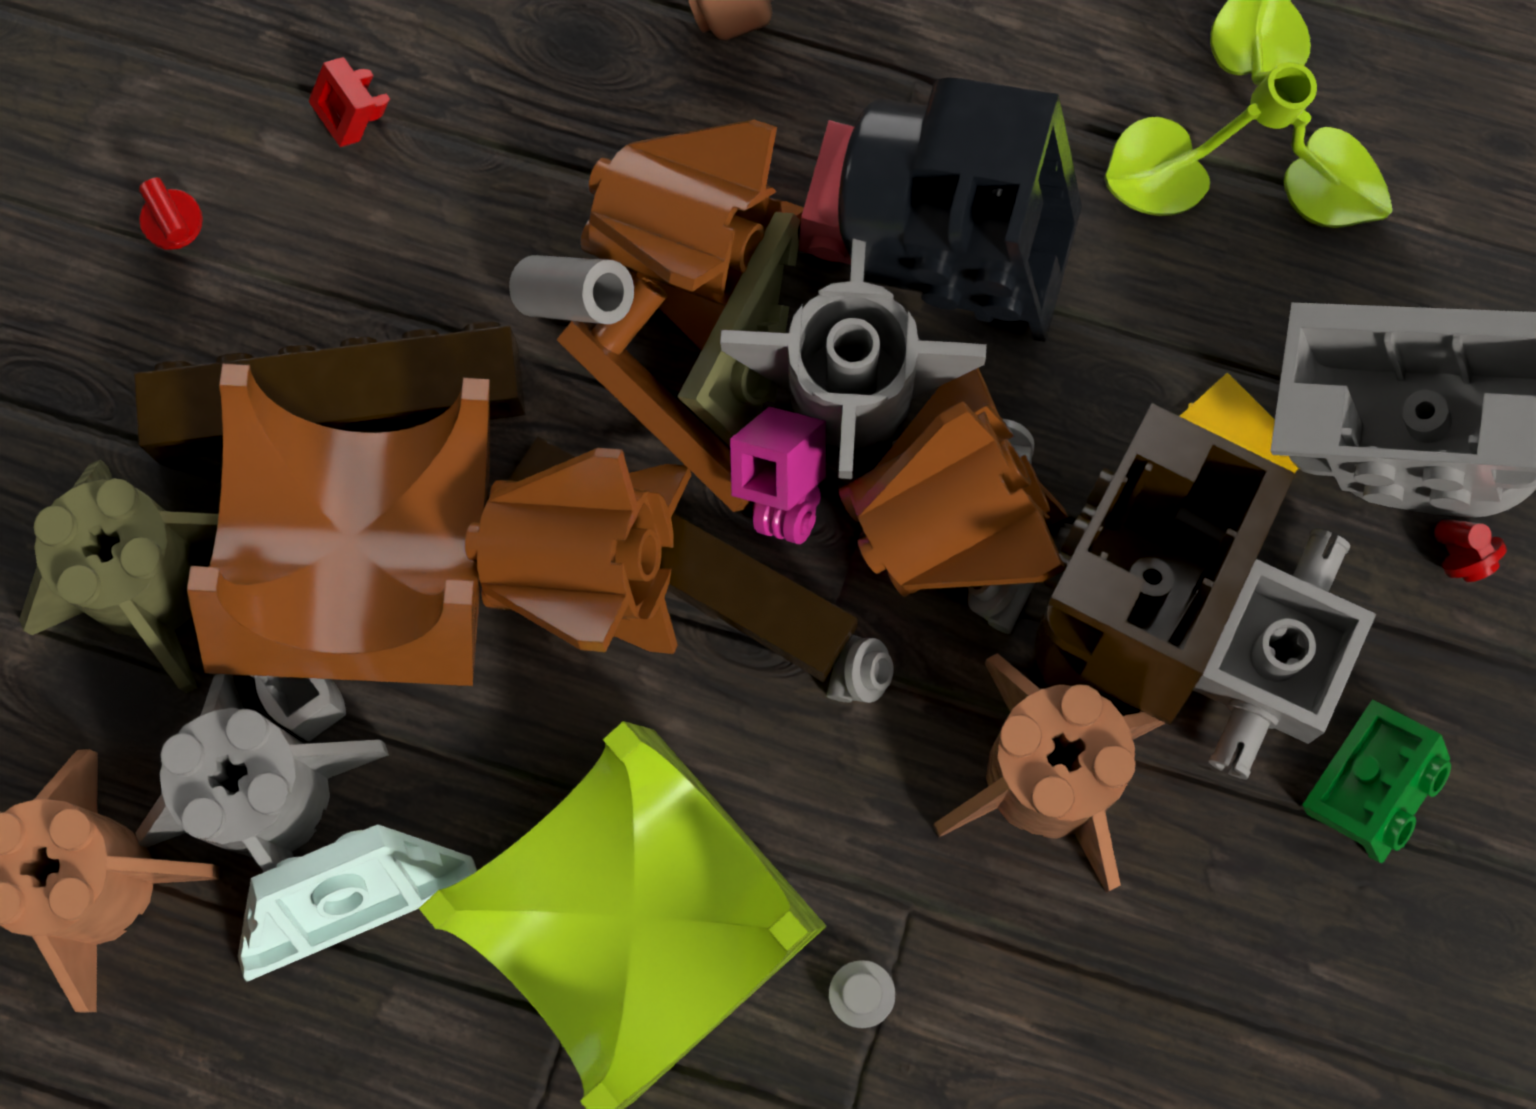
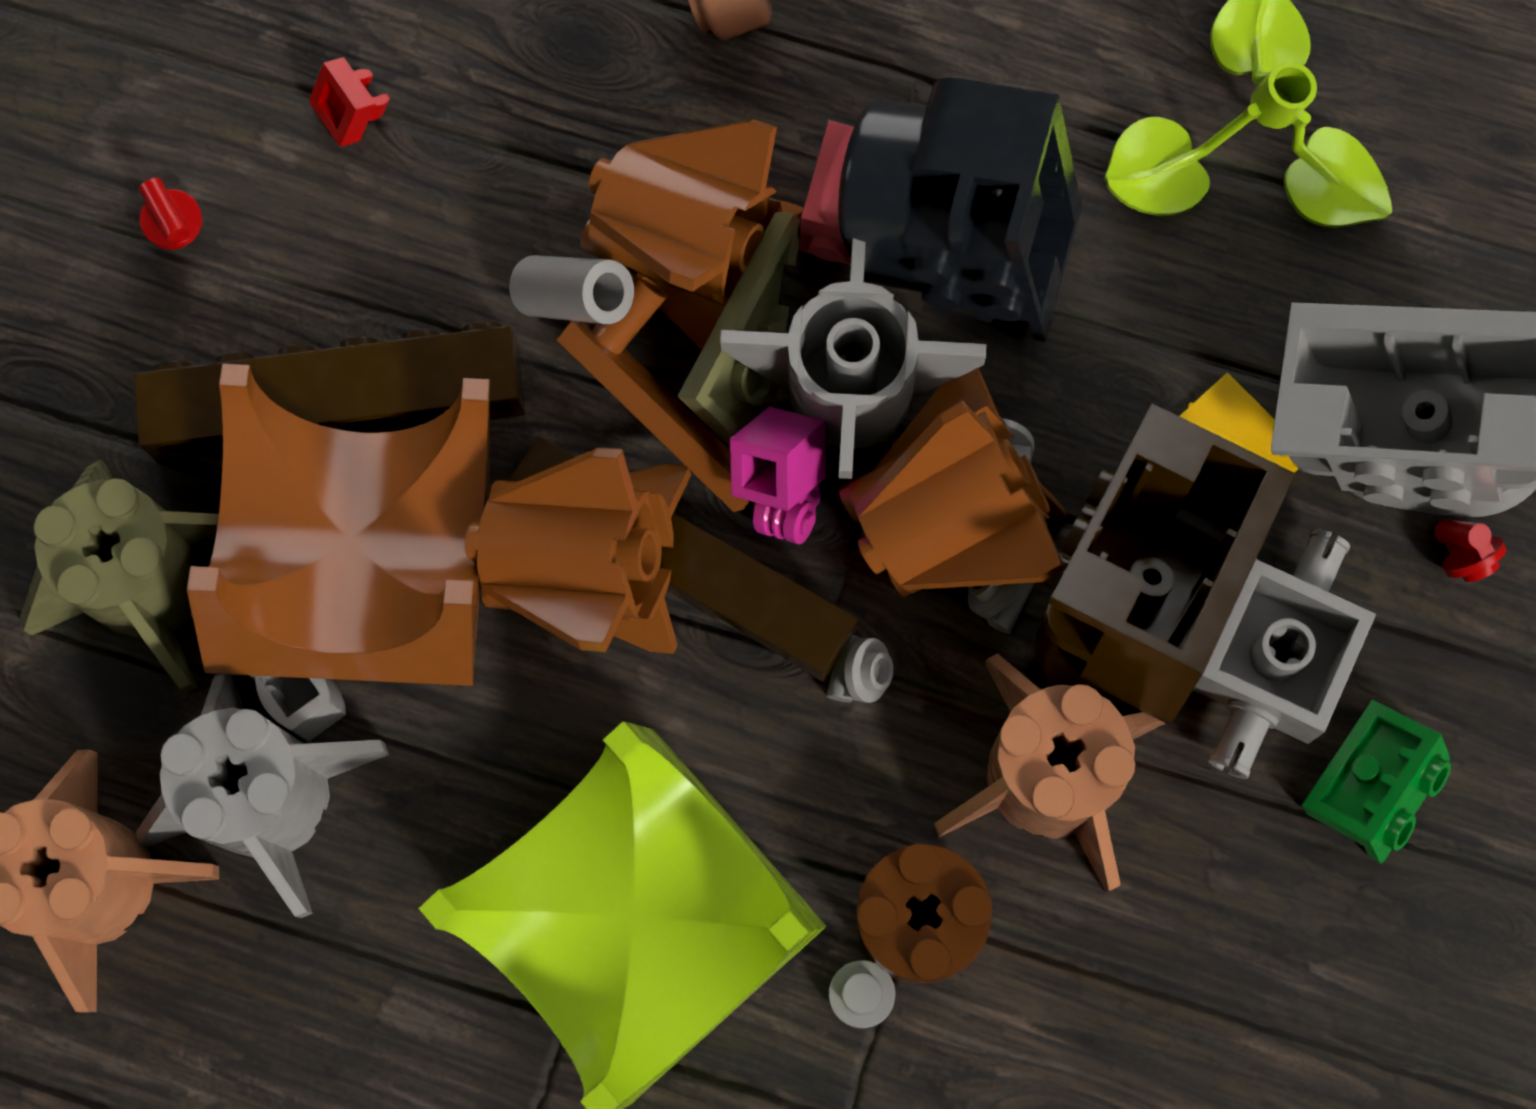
light aqua wing [238,824,477,982] -> none
none -> reddish brown brick [856,844,992,984]

